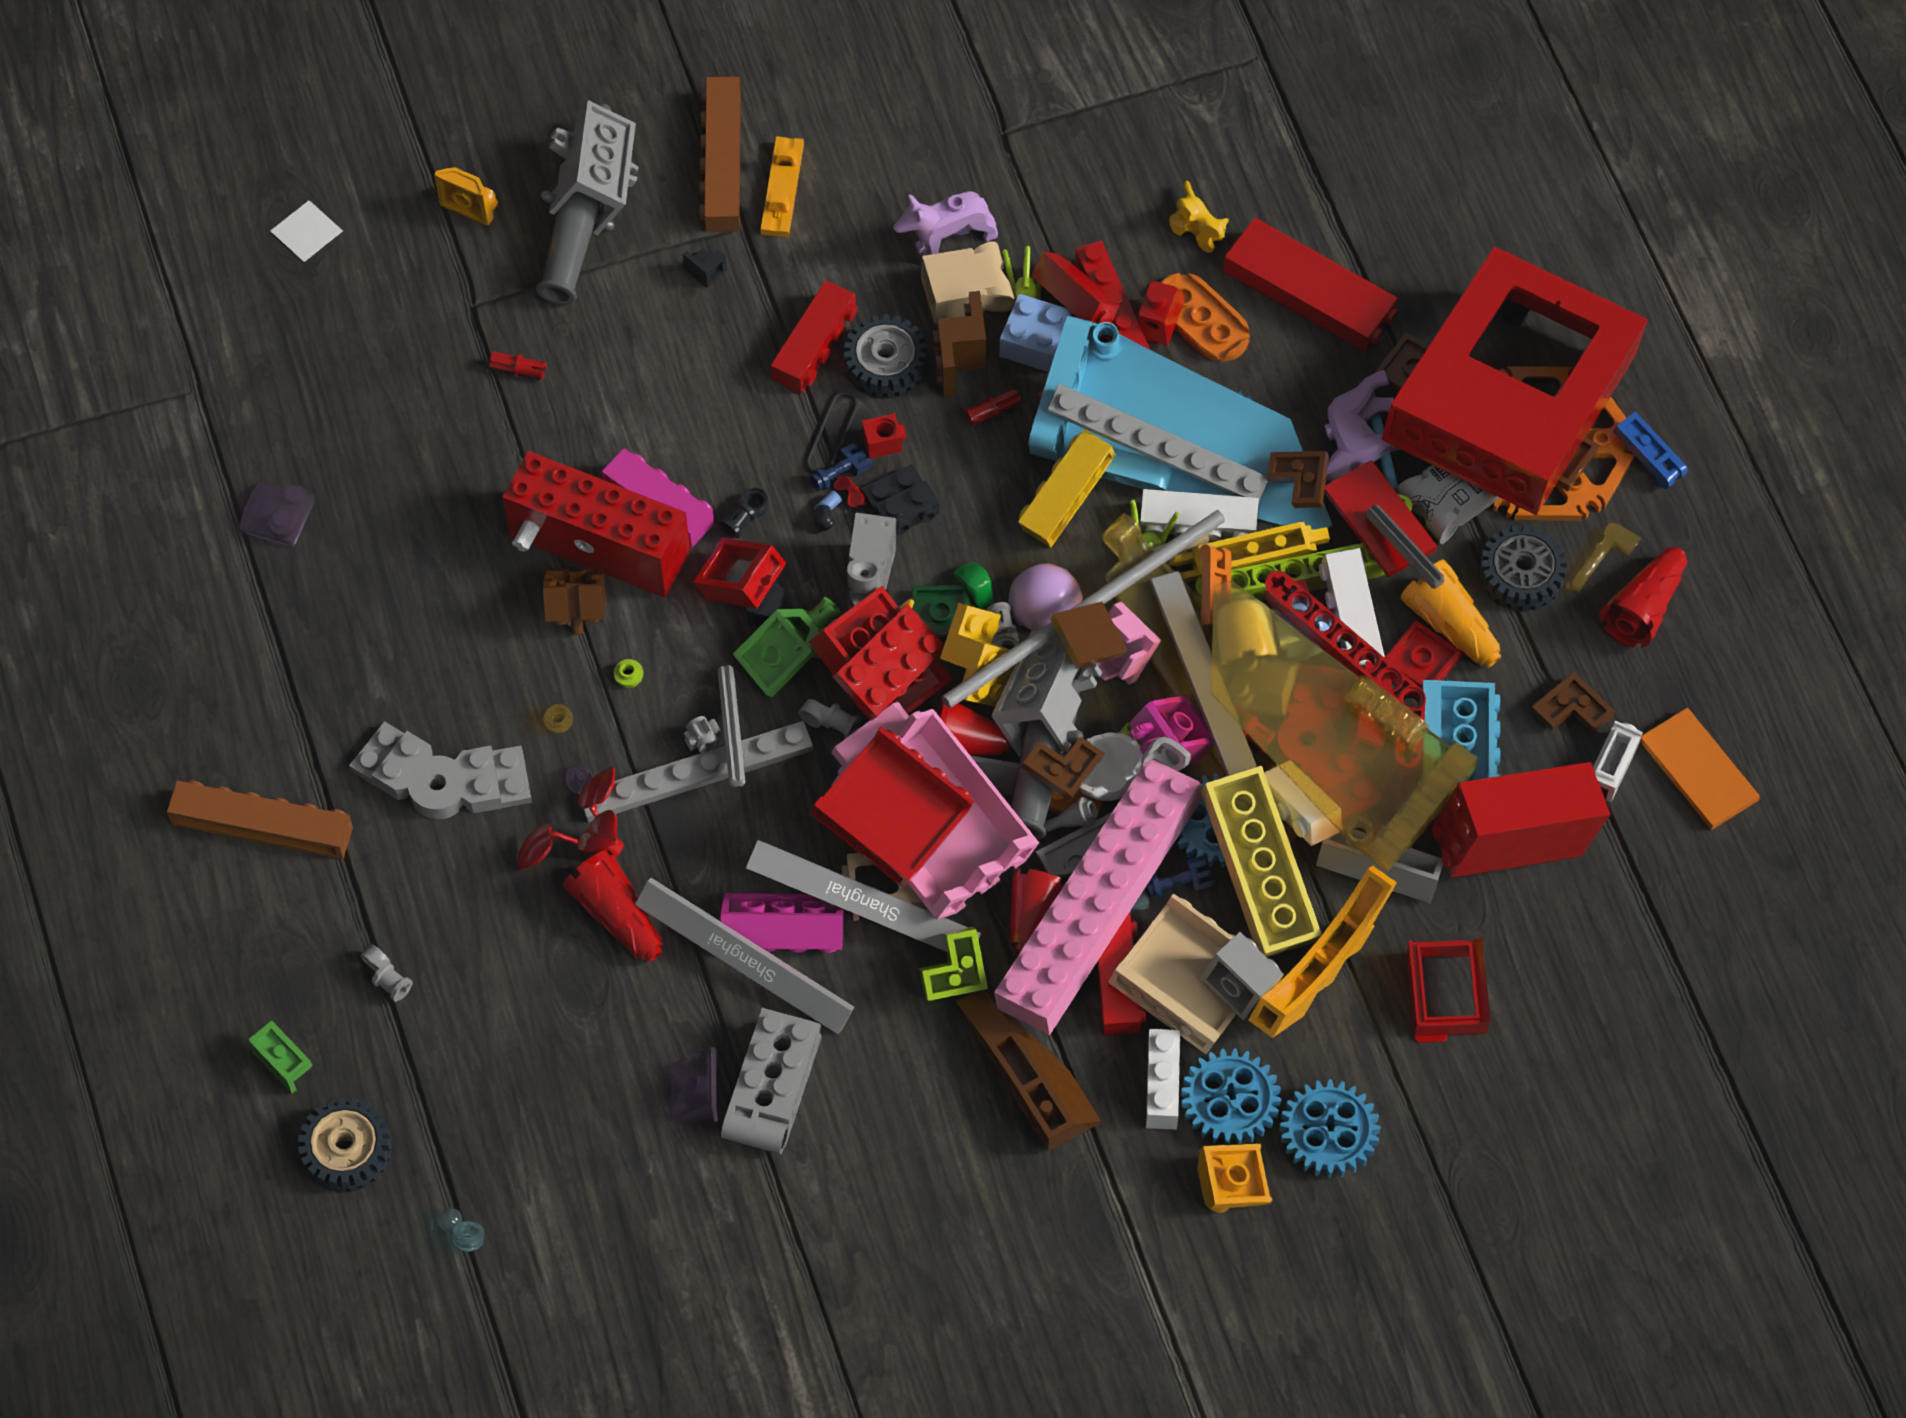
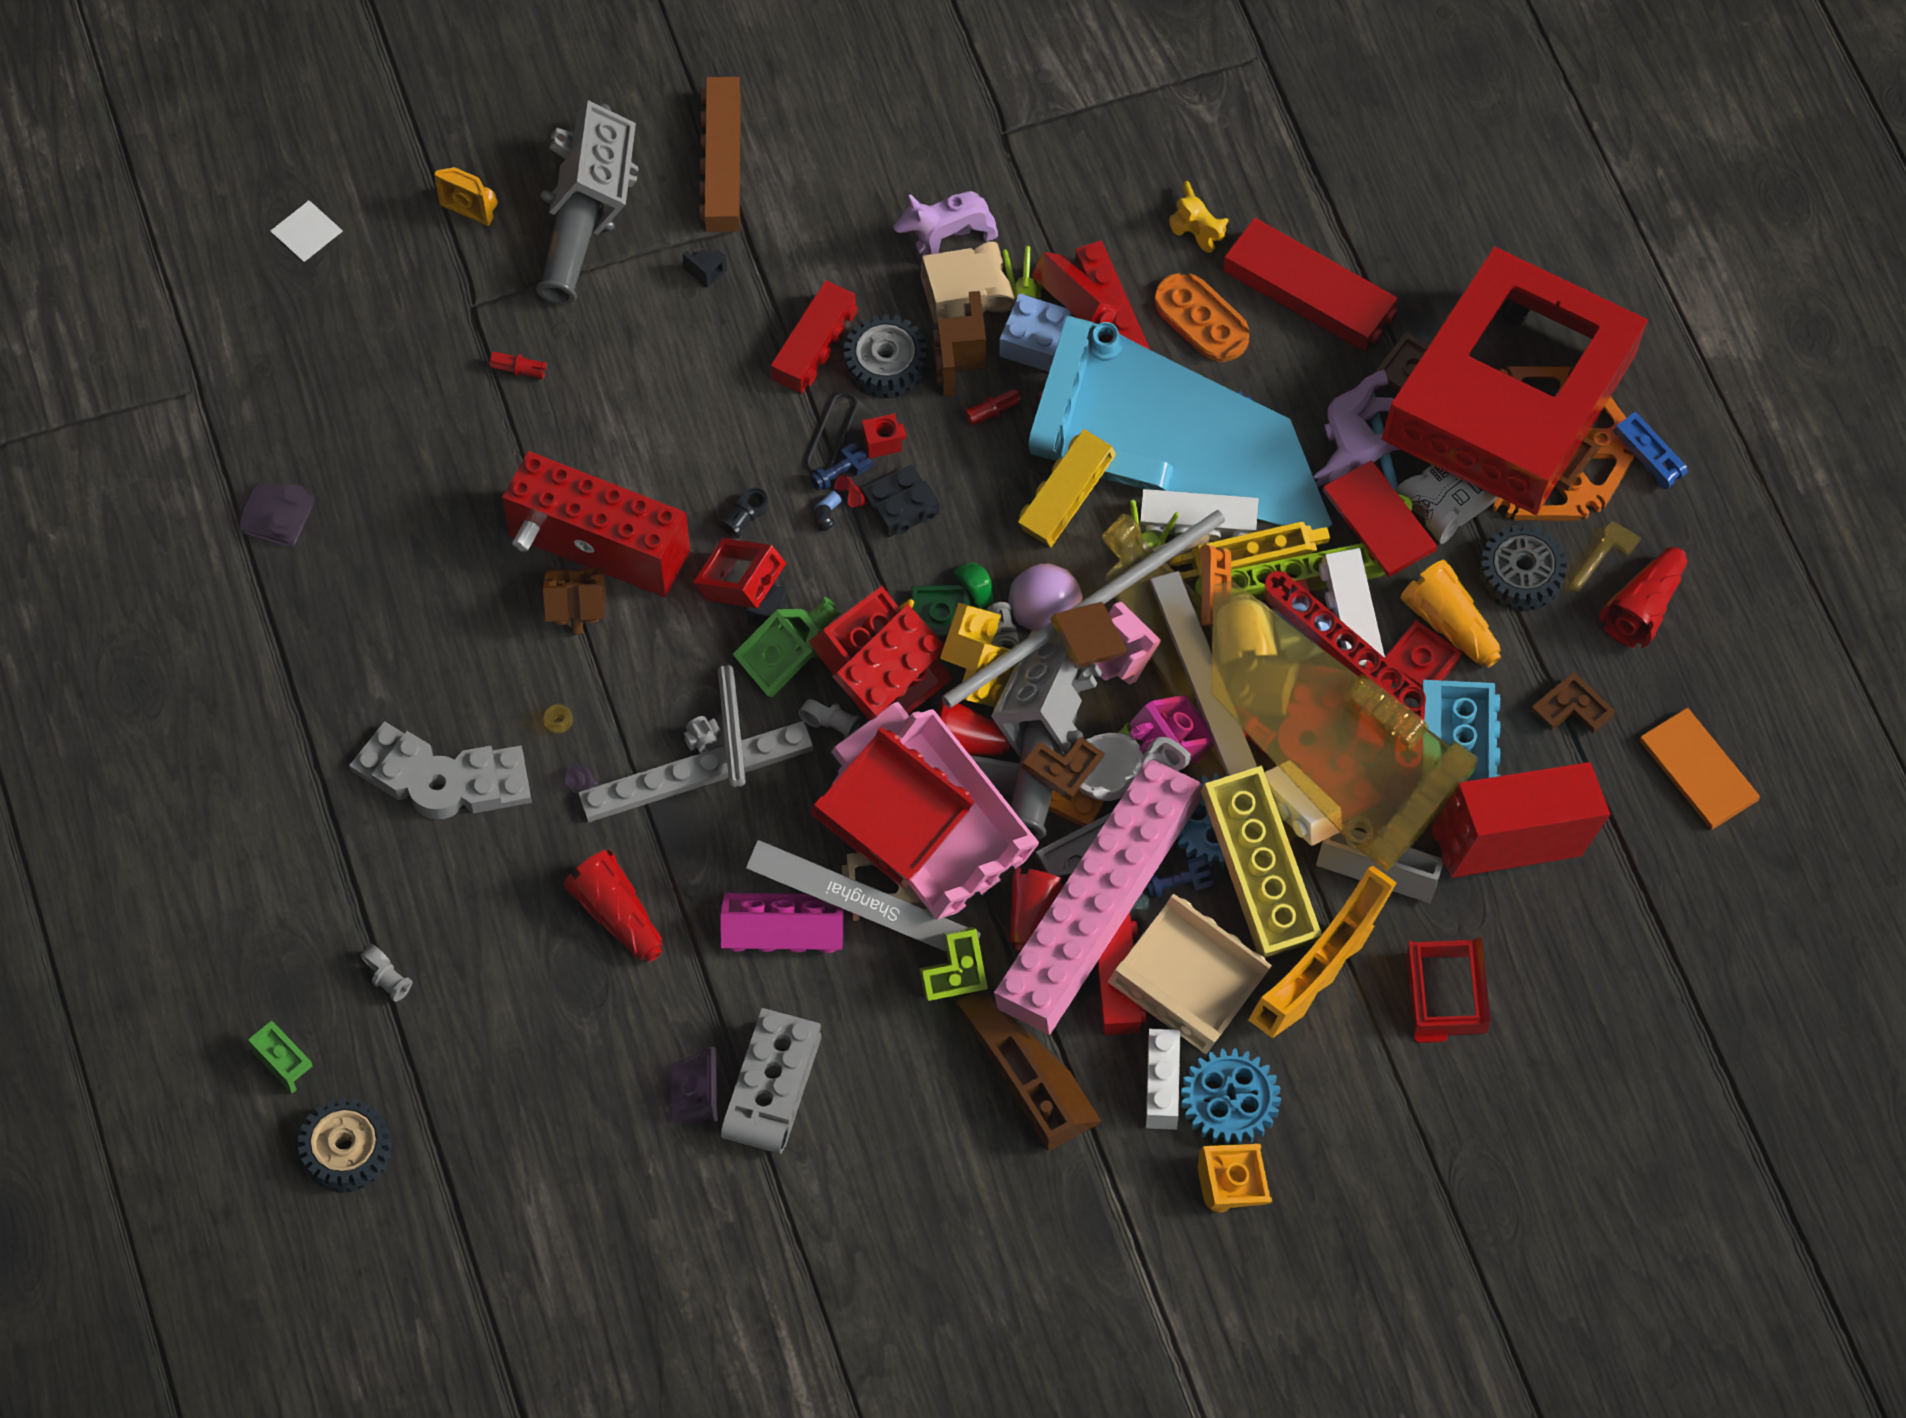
dark orange brick [167,780,353,859] -> none
clear light blue plate [438,1208,484,1252] -> none
red plant [517,766,624,871] -> none
dark pink brick [602,448,714,548] -> none
lime plate [614,659,643,688] -> none
light grey tile [635,878,855,1034] -> none
light orange hinge [761,136,804,238] -> none
light grey piece [847,513,896,610] -> none
light grey cone [1044,797,1098,832] -> none
light grey plate [1046,384,1268,503] -> none
red torso [1138,281,1186,346] -> none
light grey brick [1200,932,1284,1021] -> none
reddish brown plate [1267,451,1329,508] -> none
dark azure gear [1279,1079,1381,1178] -> none
dark grey axle [1366,504,1444,589] -> none
white window [1593,721,1643,802] -> none

